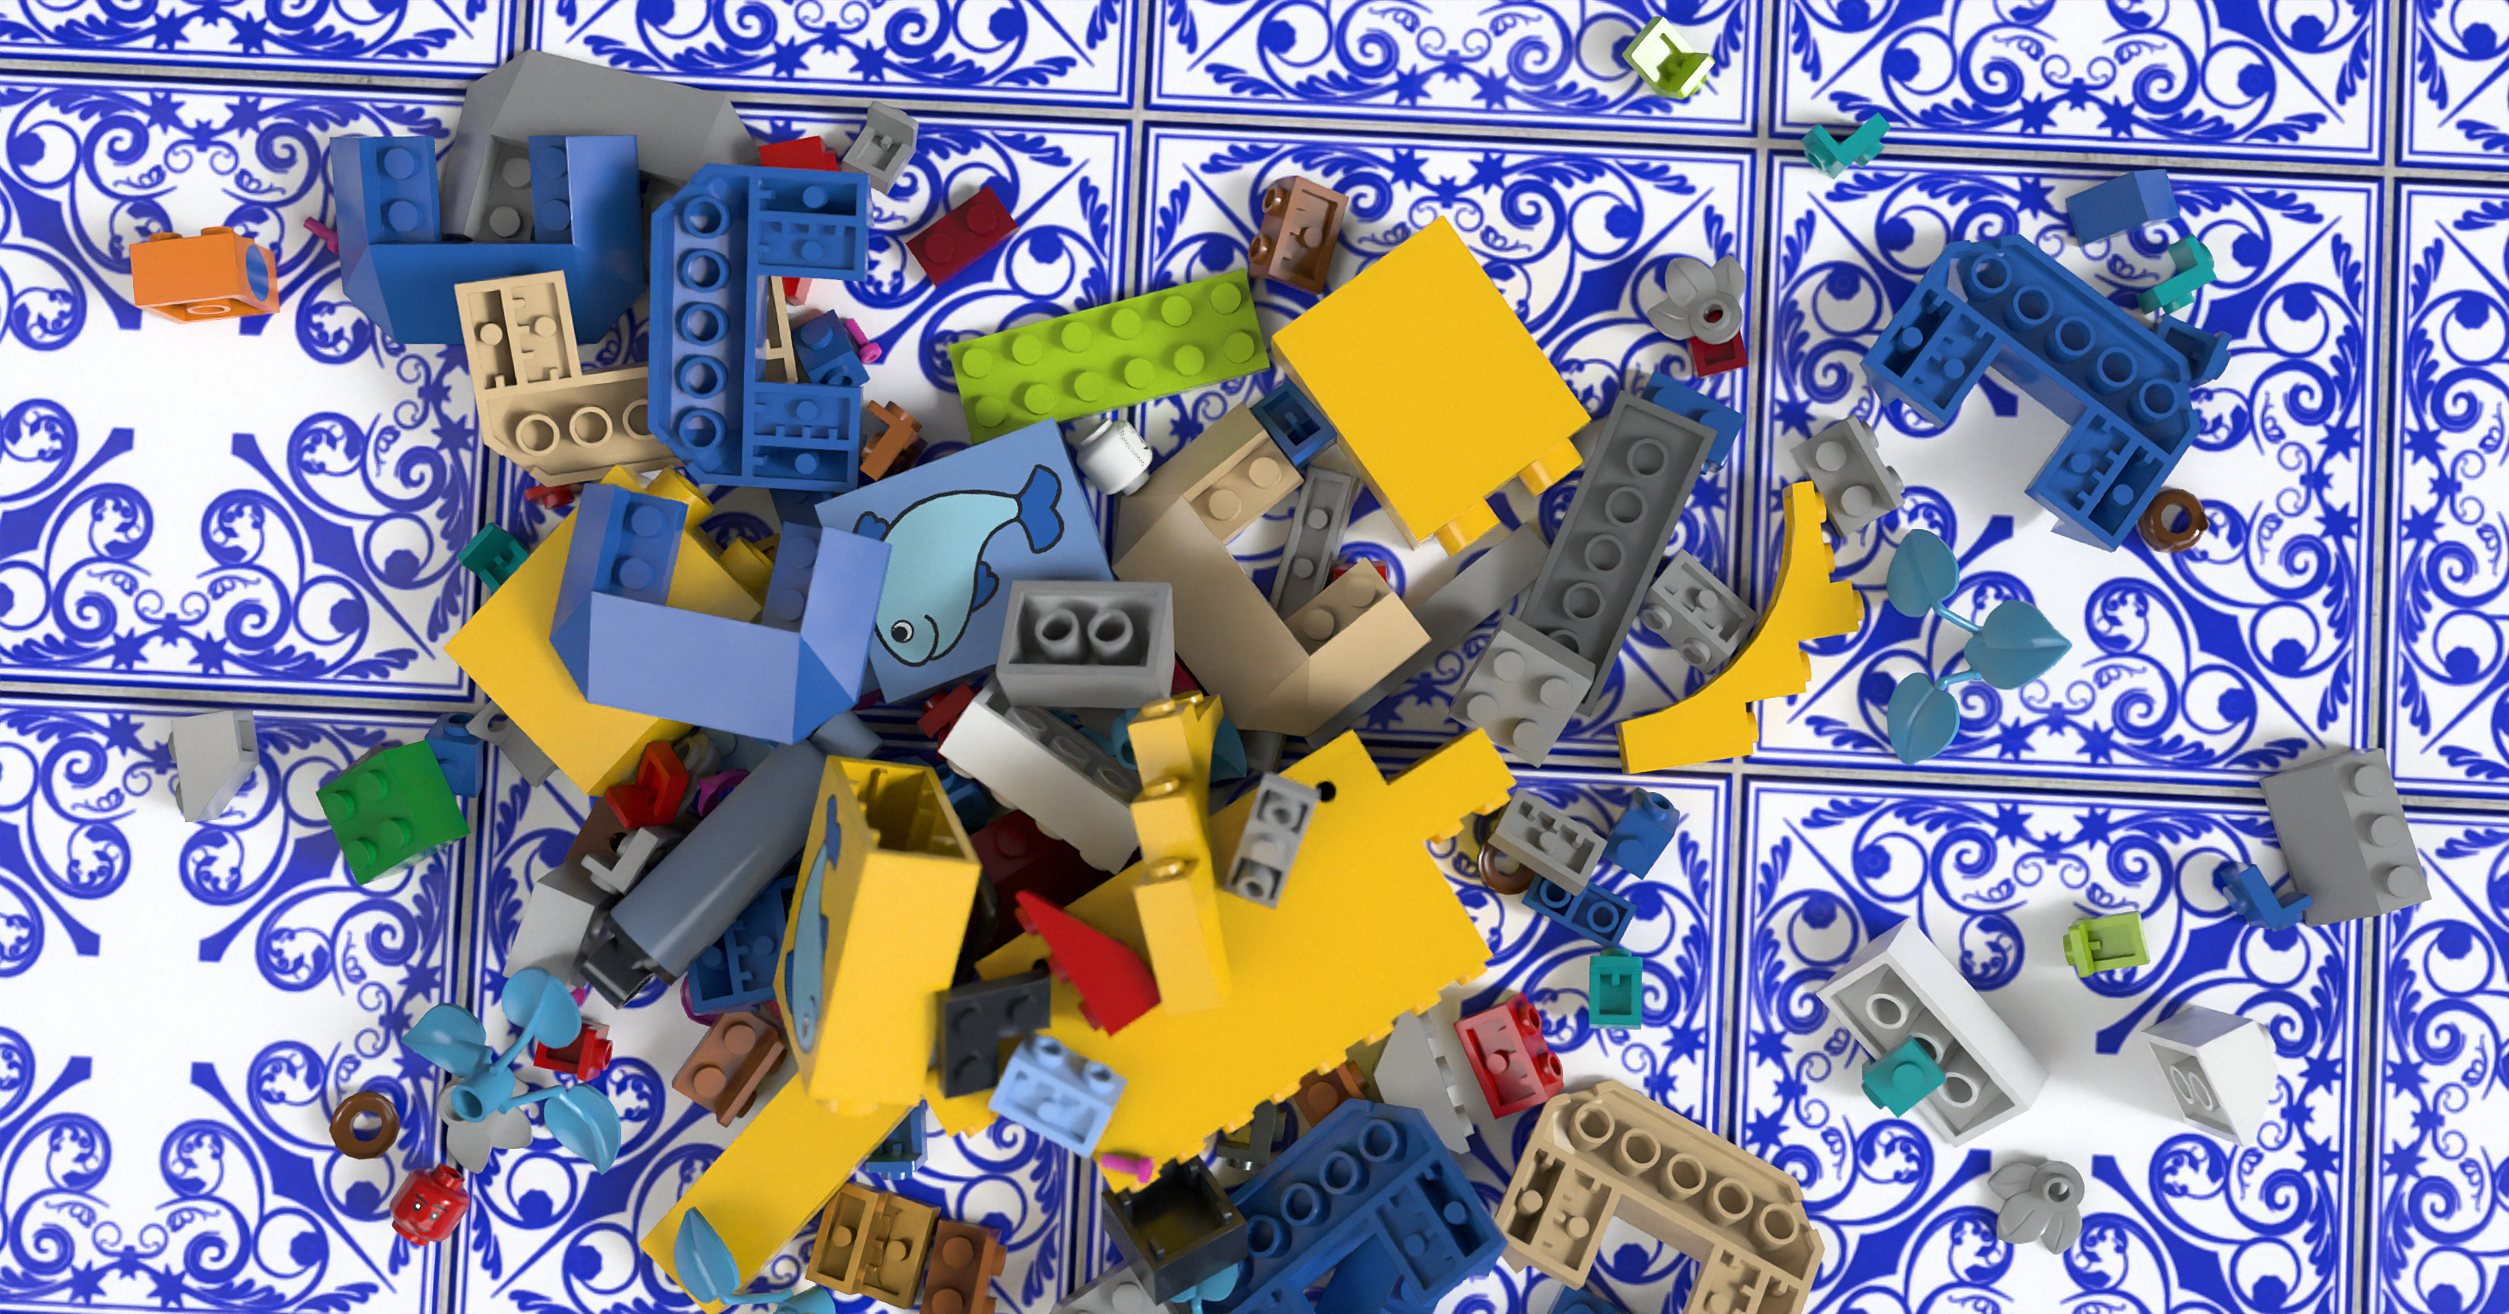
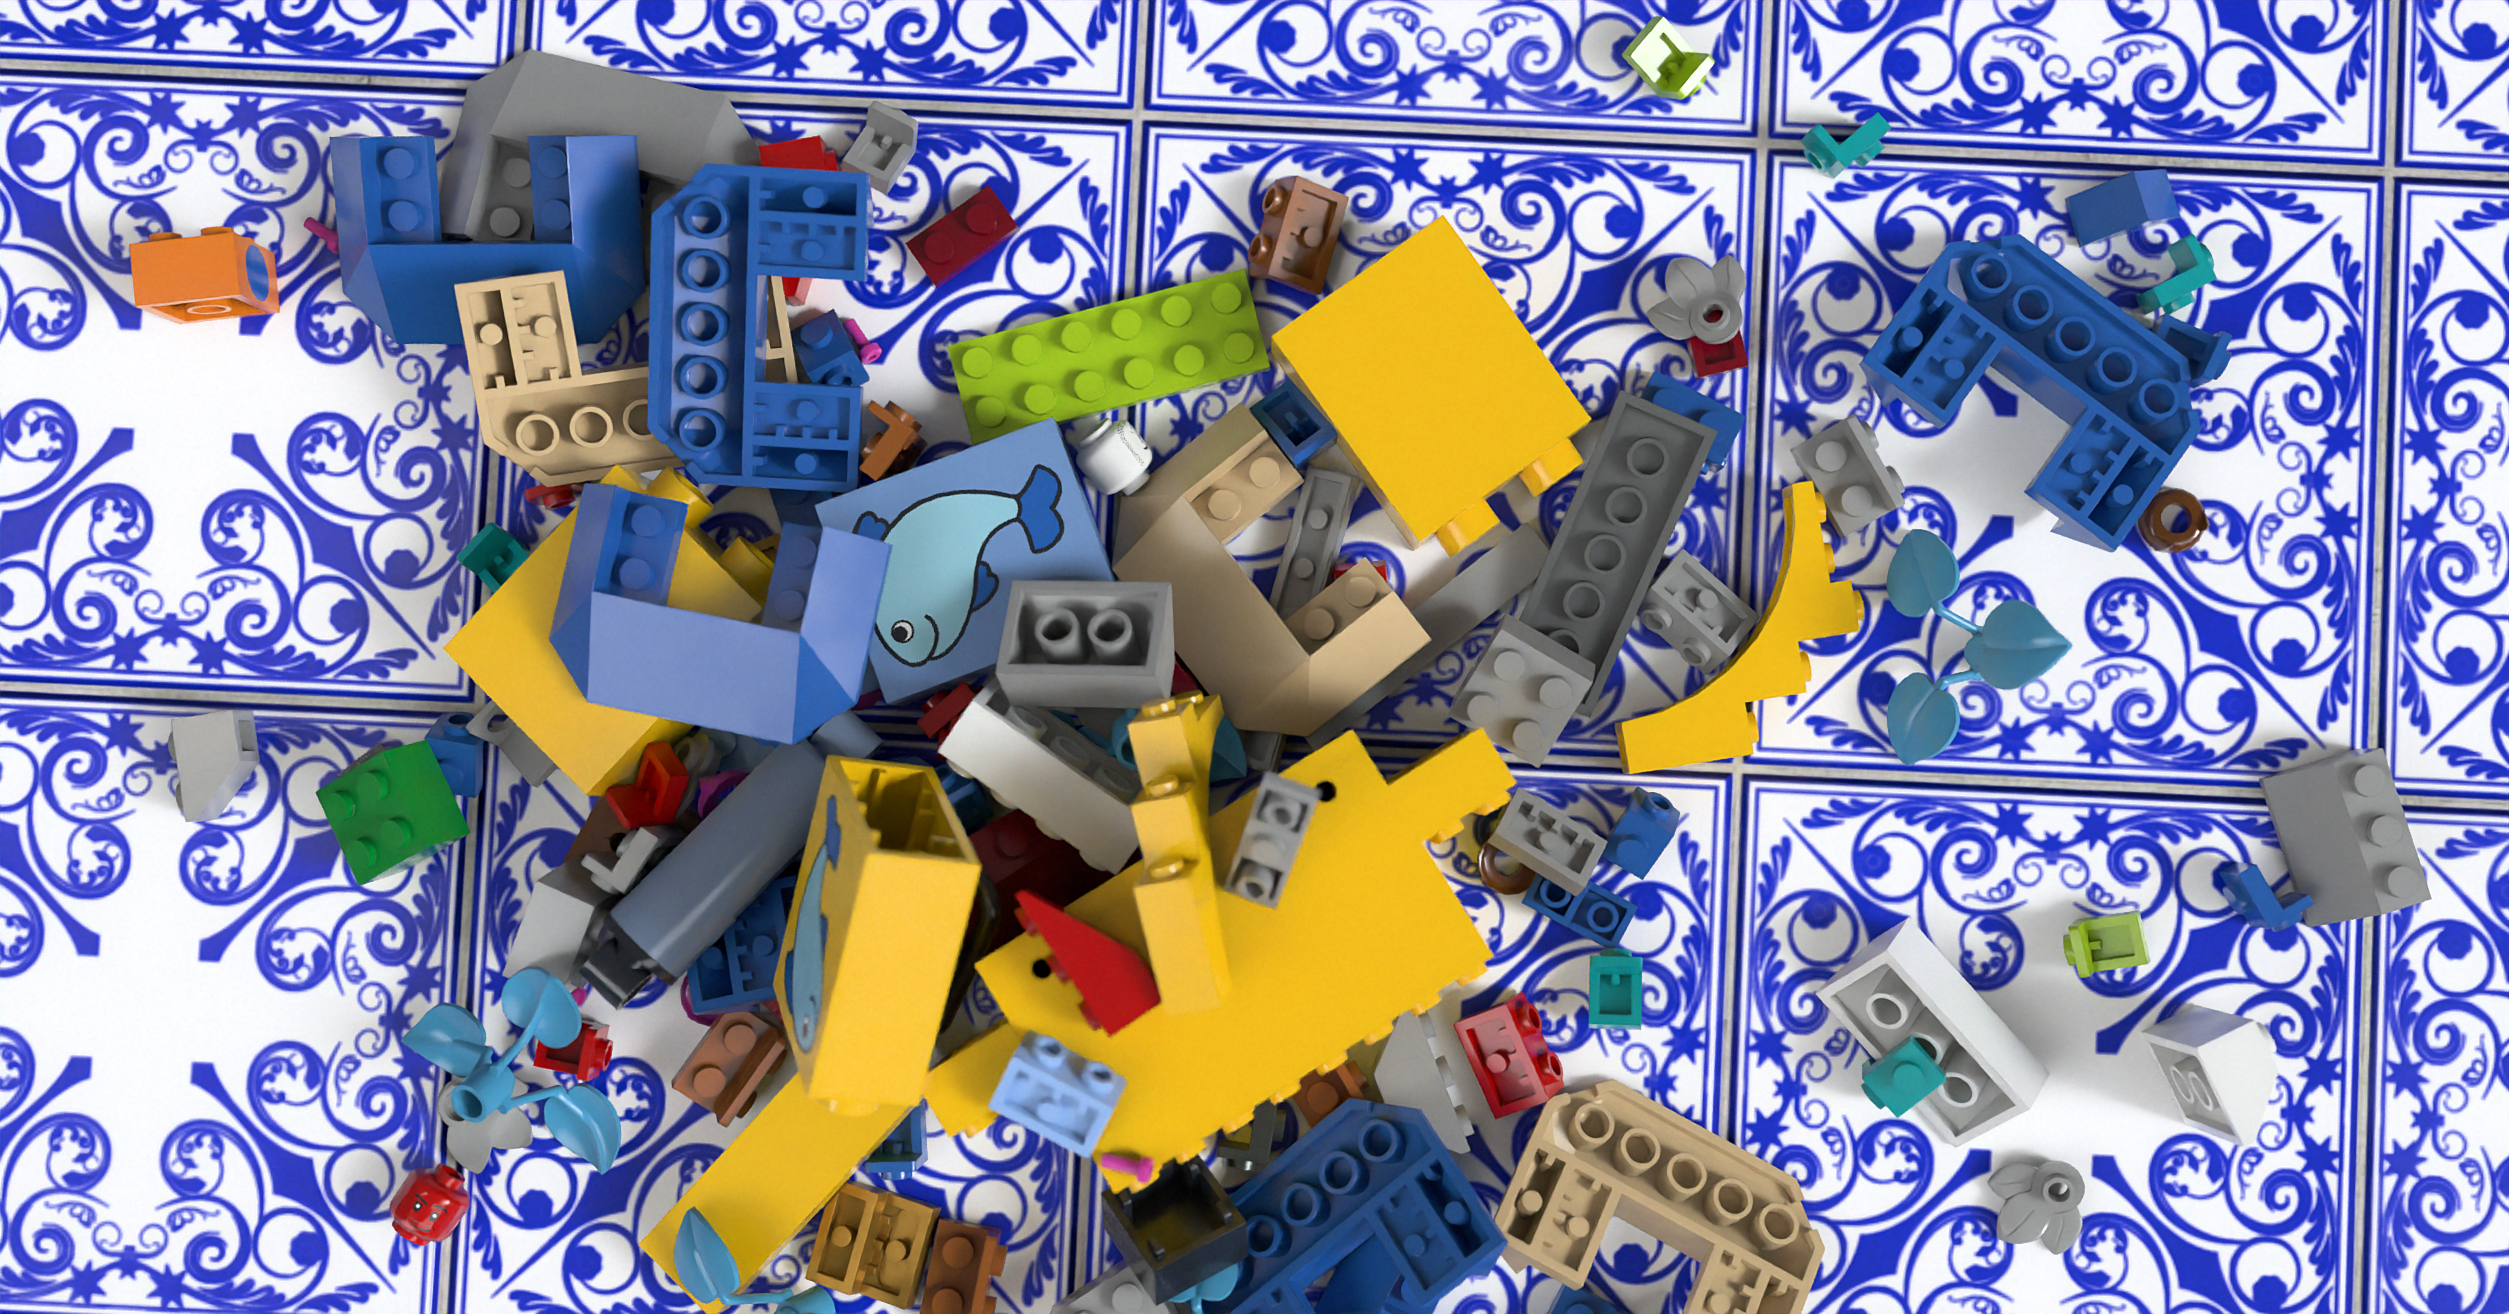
reddish brown piece [329,1092,400,1160] -> none
black plate [936,968,1051,1100] -> none

